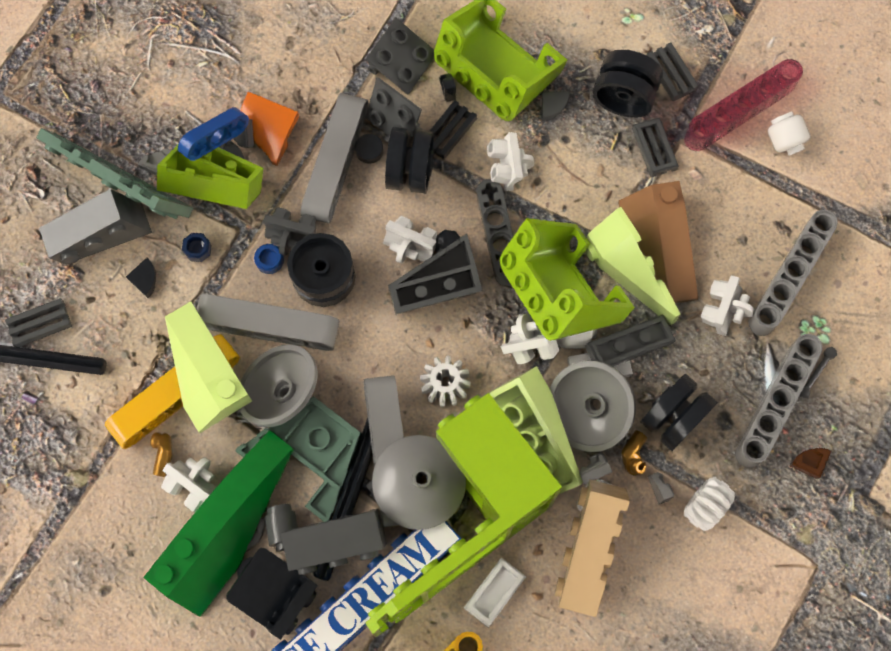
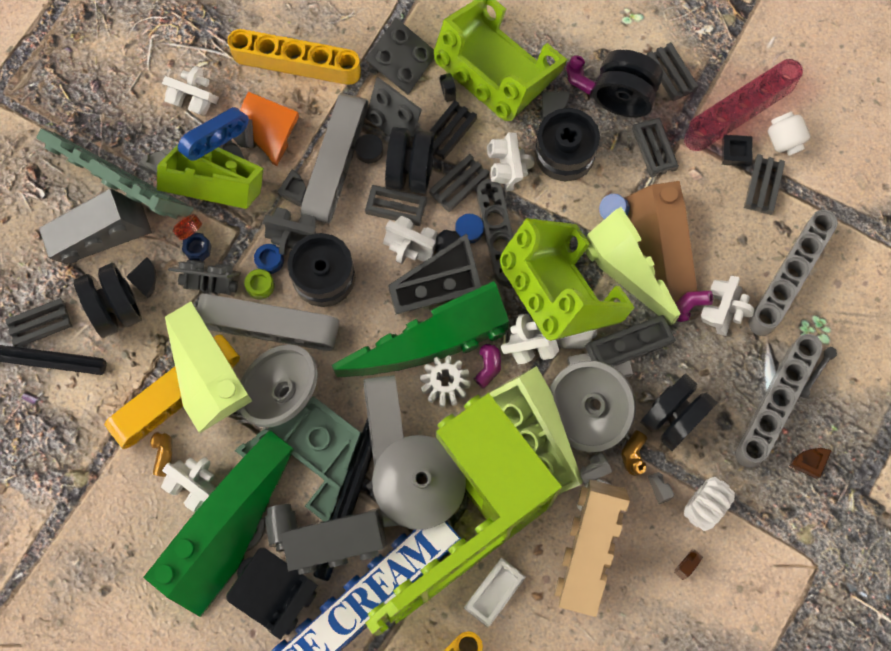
none -> black wheel [73,262,142,338]
none -> white hips [162,66,219,116]
none -> dark grey hinge [168,260,241,295]
none -> clear red tile [173,214,202,240]
none -> yellow beam [227,29,361,85]
none -> lime tile [244,269,275,300]
none -> dark grey tile [277,169,306,207]
none -> green wedge [332,281,509,378]
none -> dark grey tile [365,185,427,226]
none -> dark grey tile [429,154,490,212]
none -> blue tile [455,214,484,244]
none -> magenta arm [473,344,501,389]
none -> black wheel [535,108,600,182]
none -> magenta arm [566,55,595,95]
none -> tile [599,193,630,219]
none -> reddish brown tile [674,549,703,580]
none -> magenta arm [675,290,714,322]
none -> black tile [722,134,752,167]
none -> dark grey tile [744,154,785,215]

